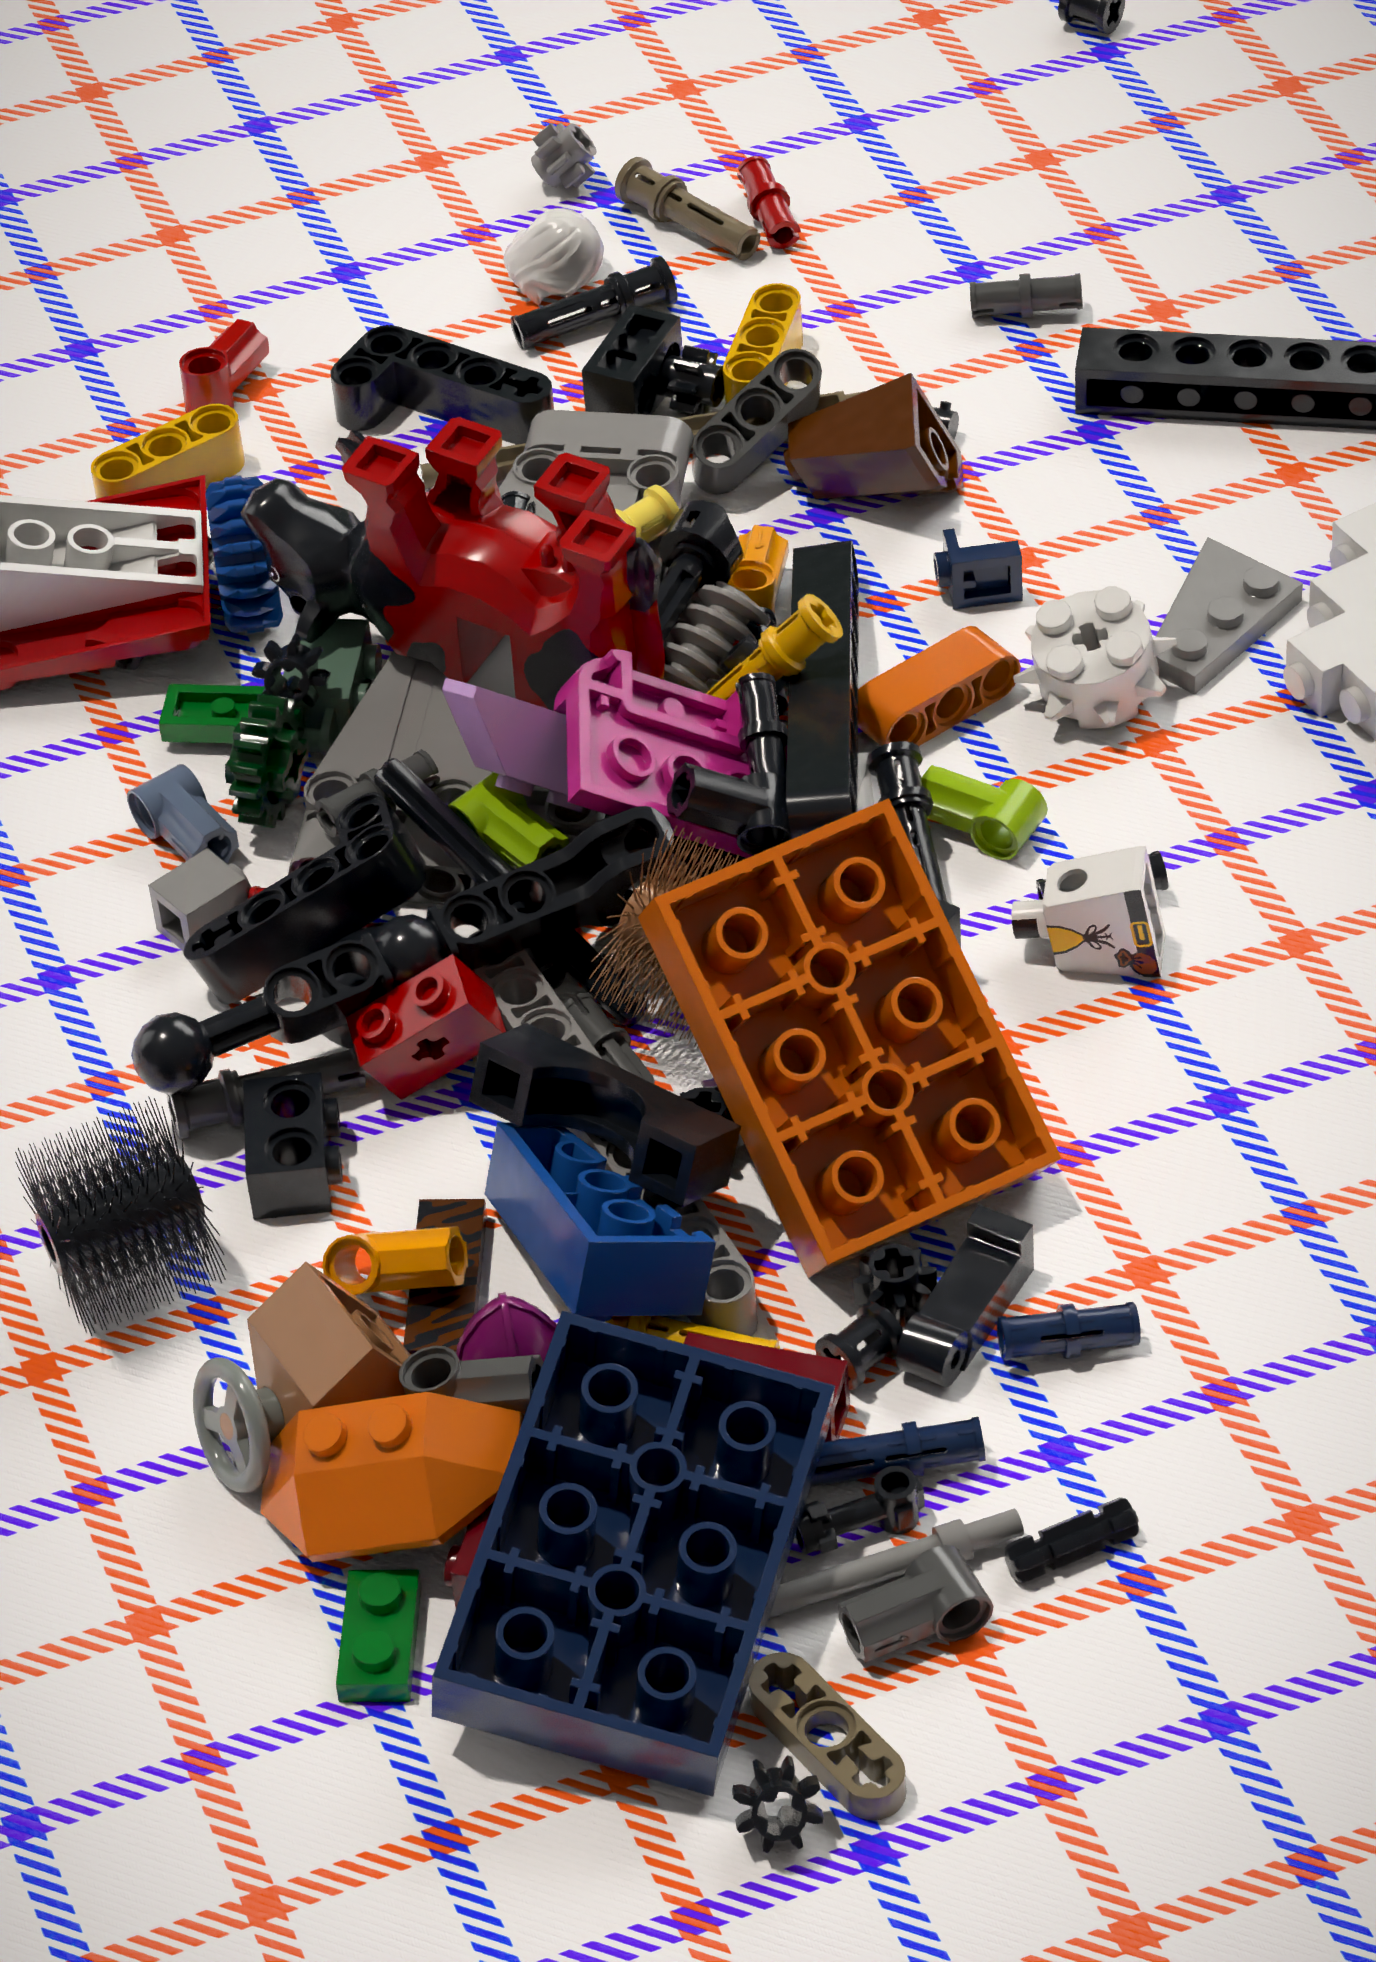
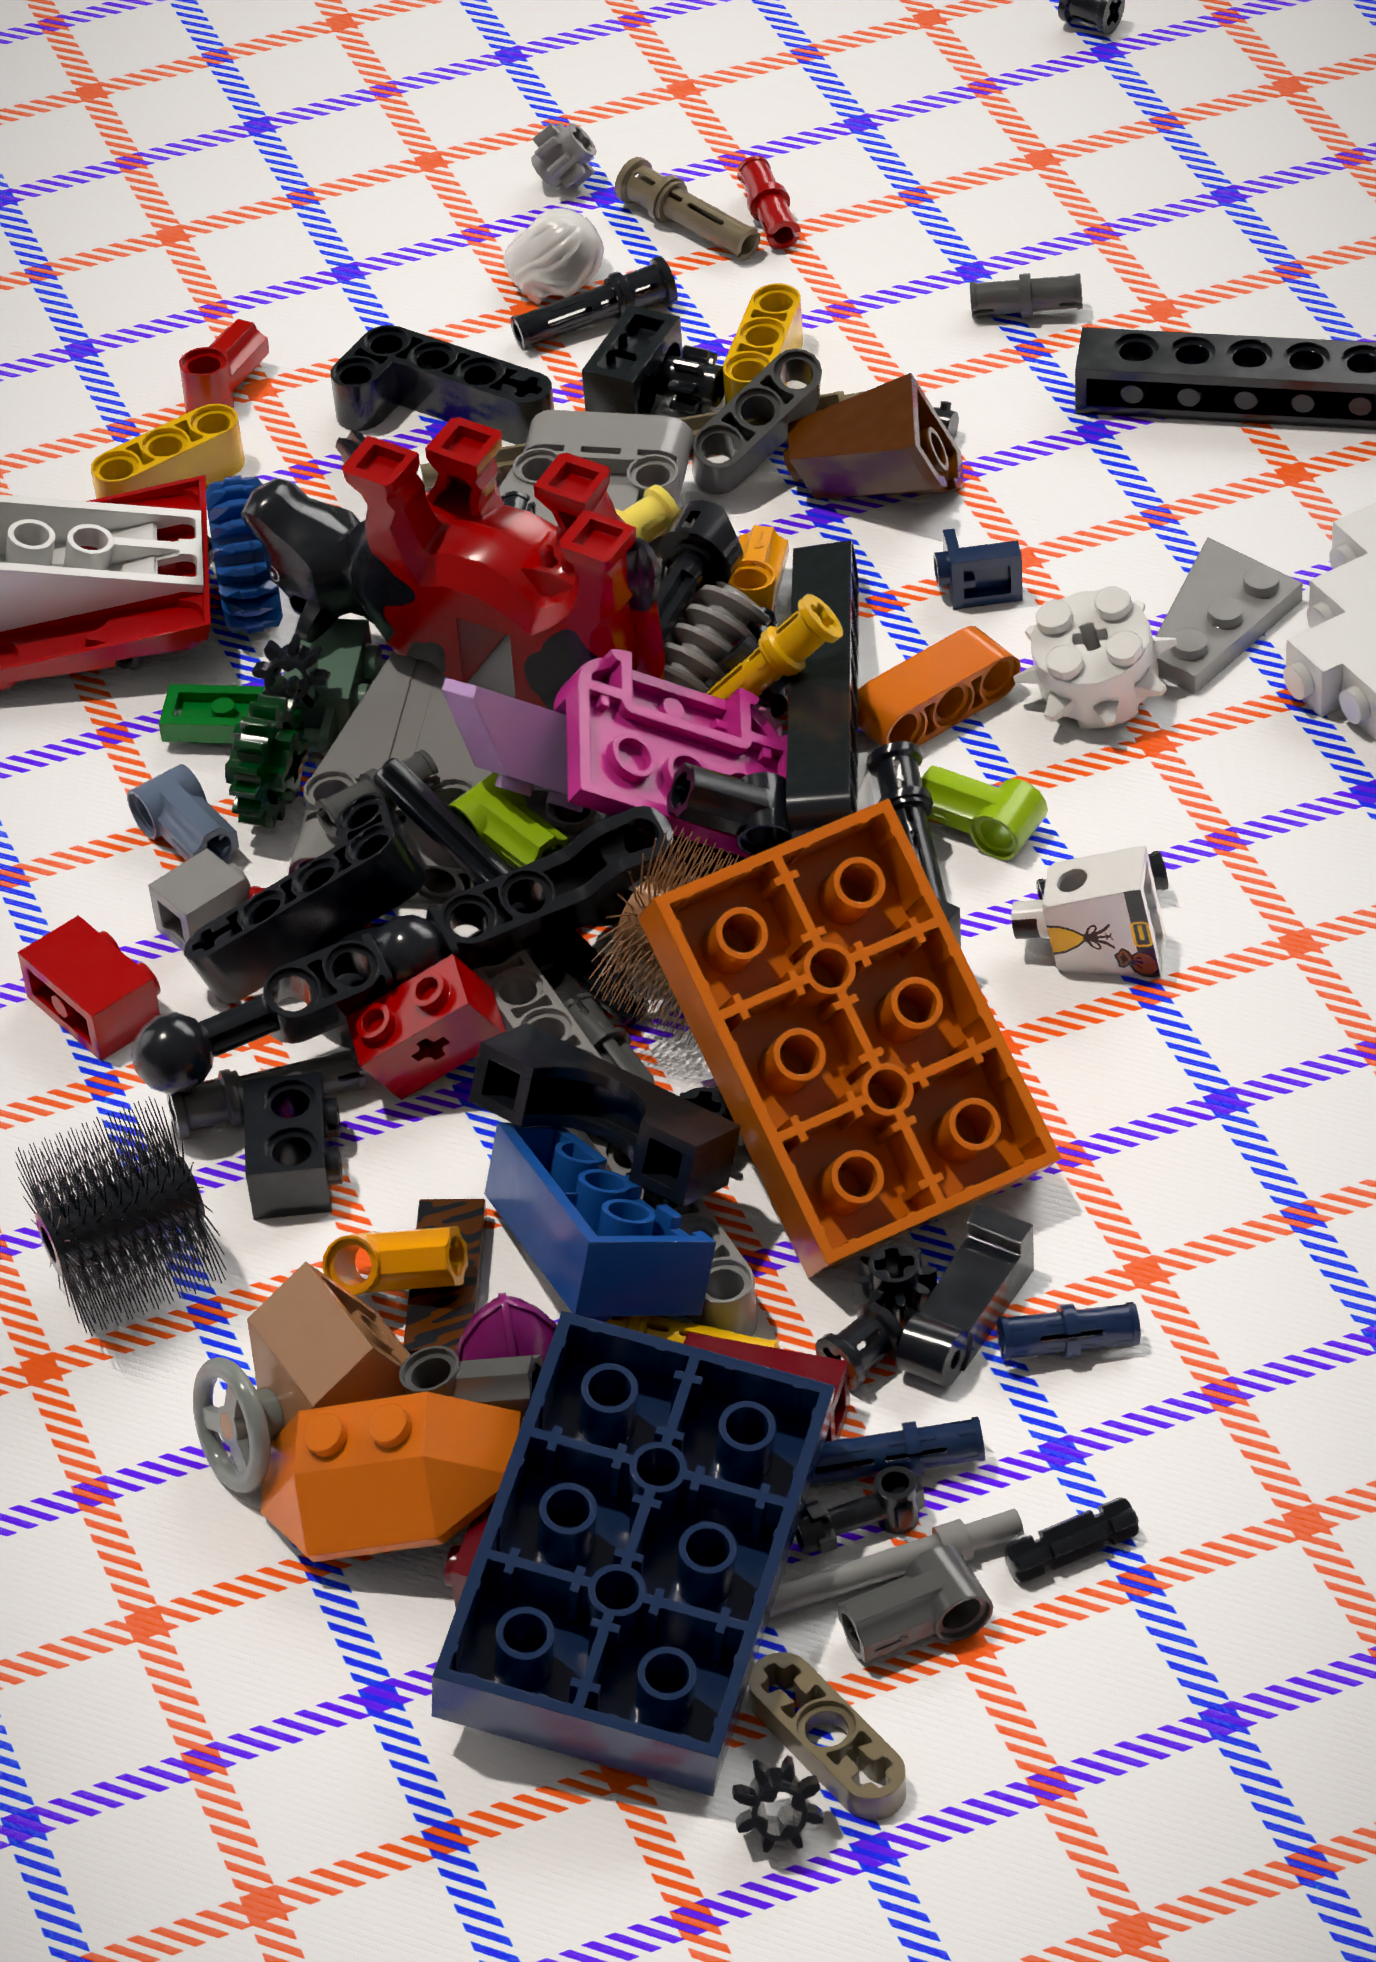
green plate [336,1569,422,1702] -> none
black pin [735,672,788,779] -> none
none -> red brick [17,915,161,1061]

